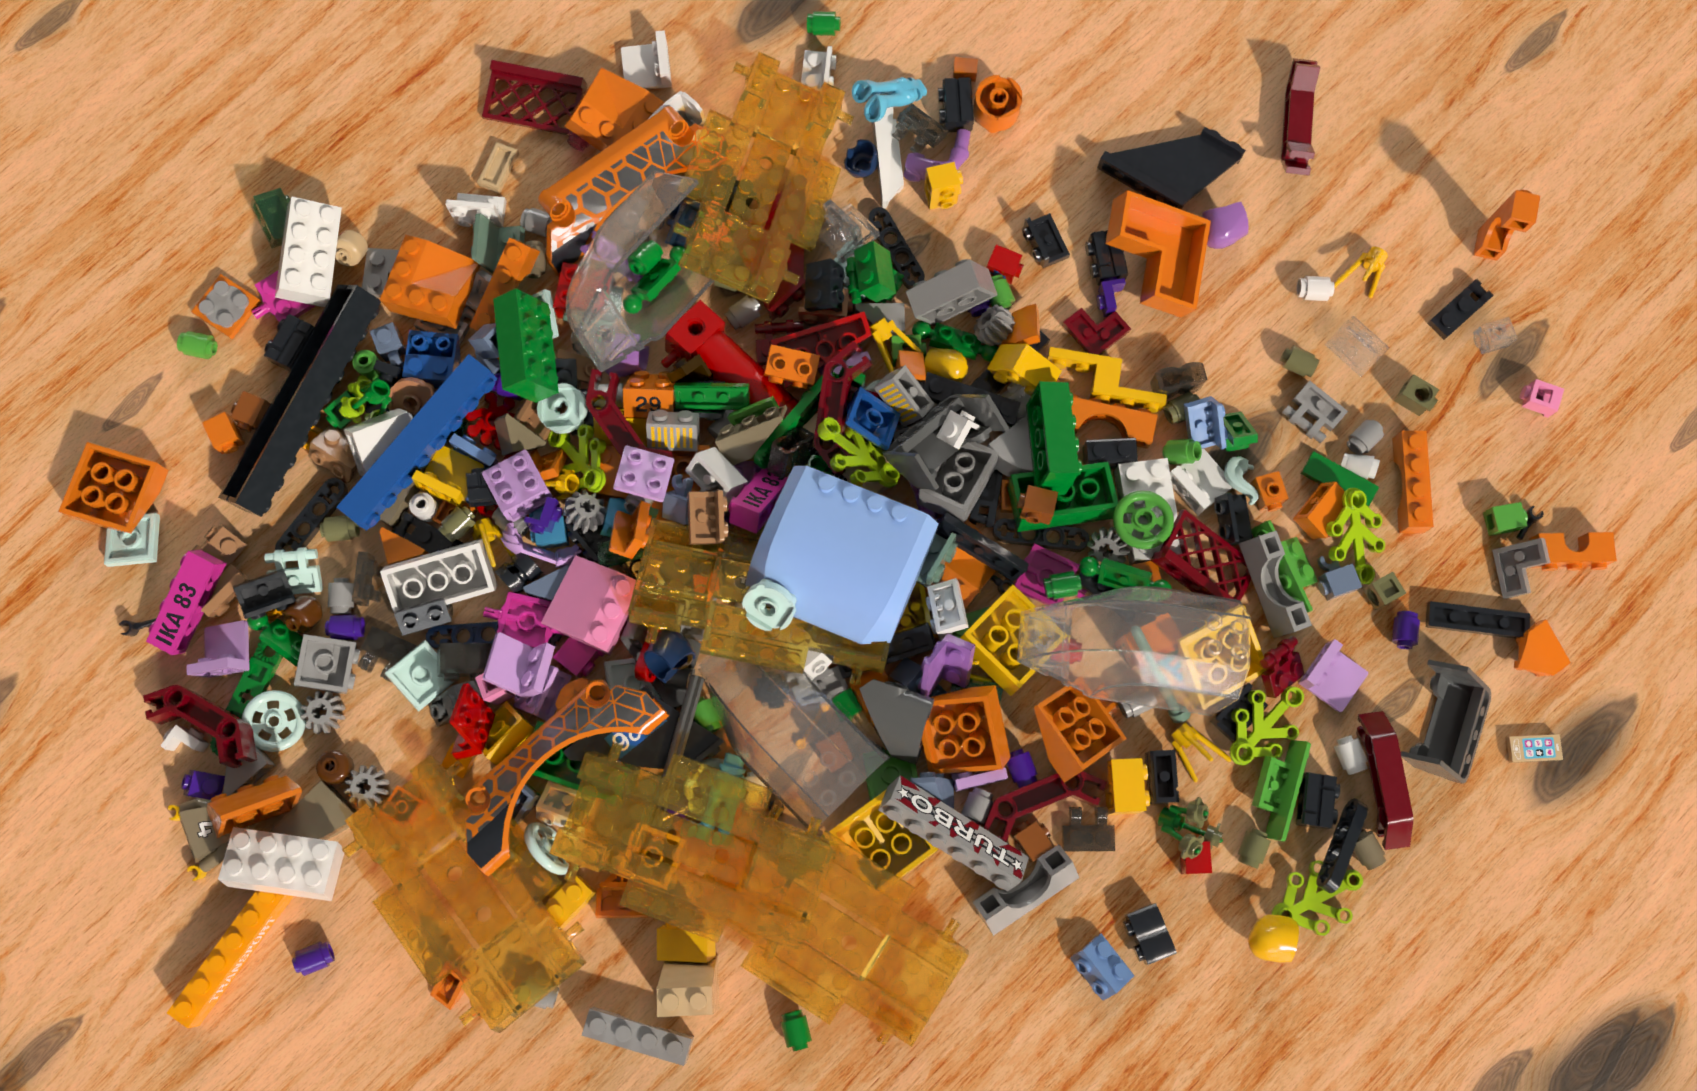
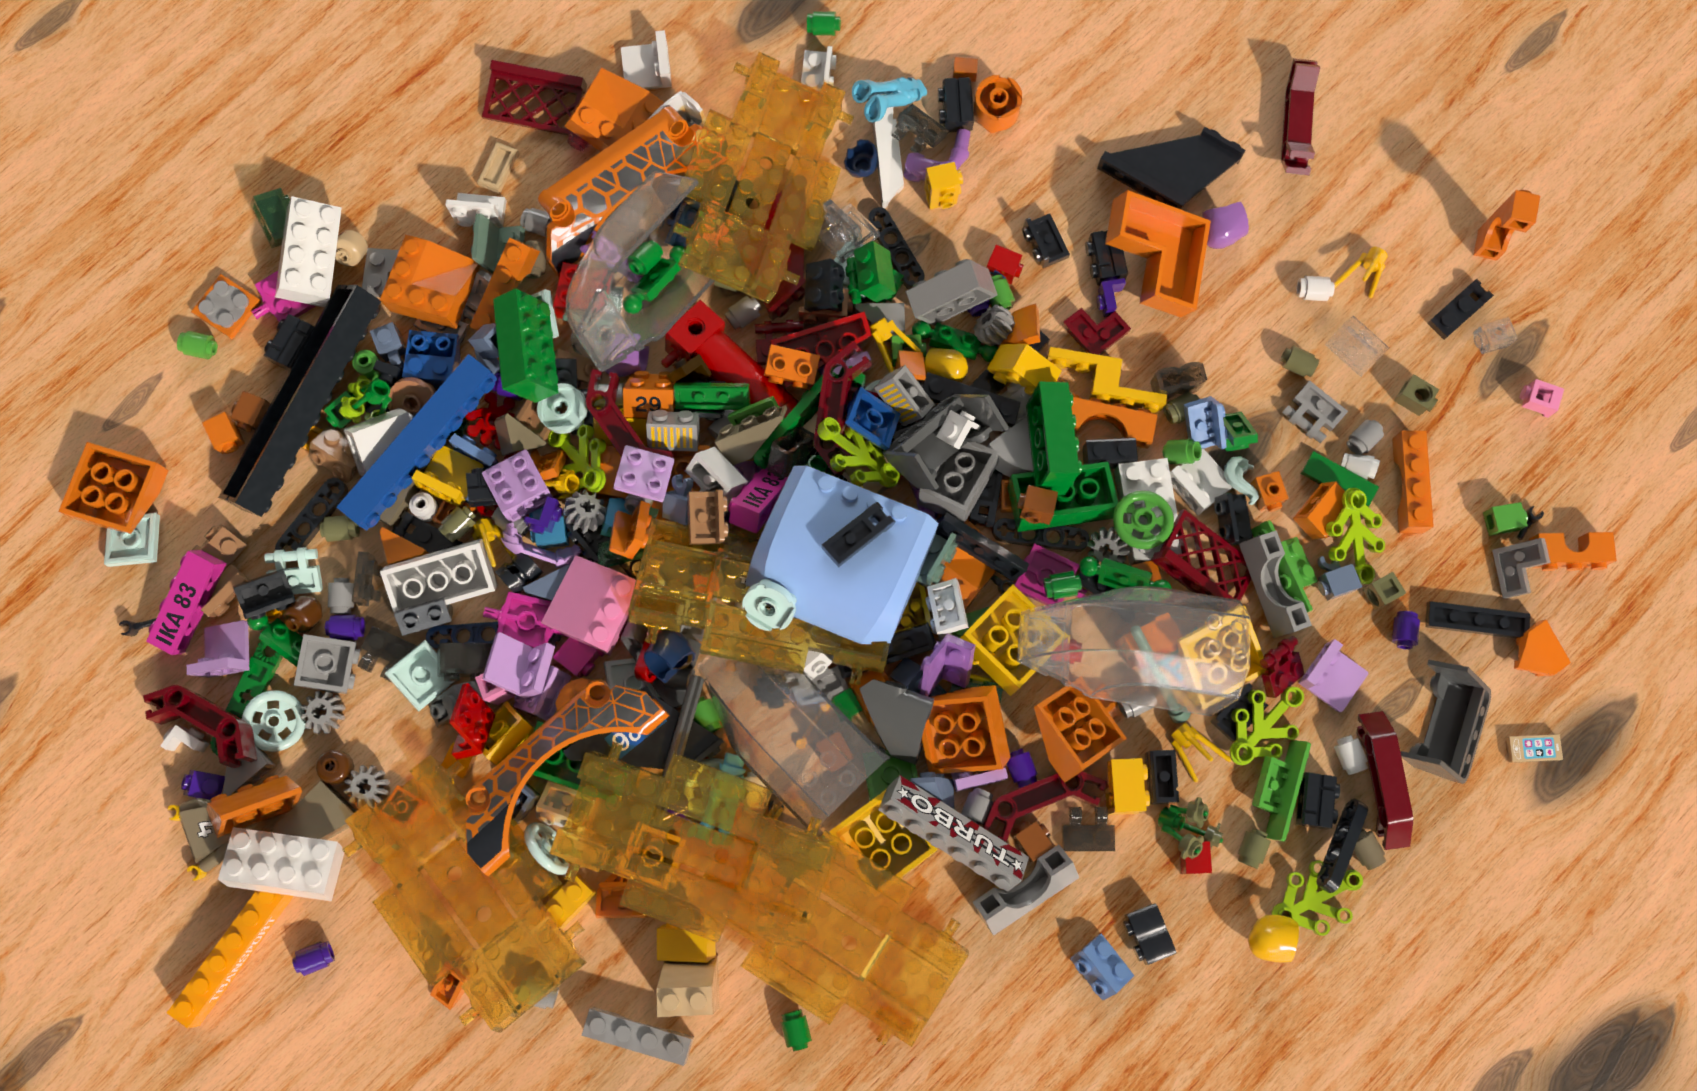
none -> black plate [821,502,895,568]

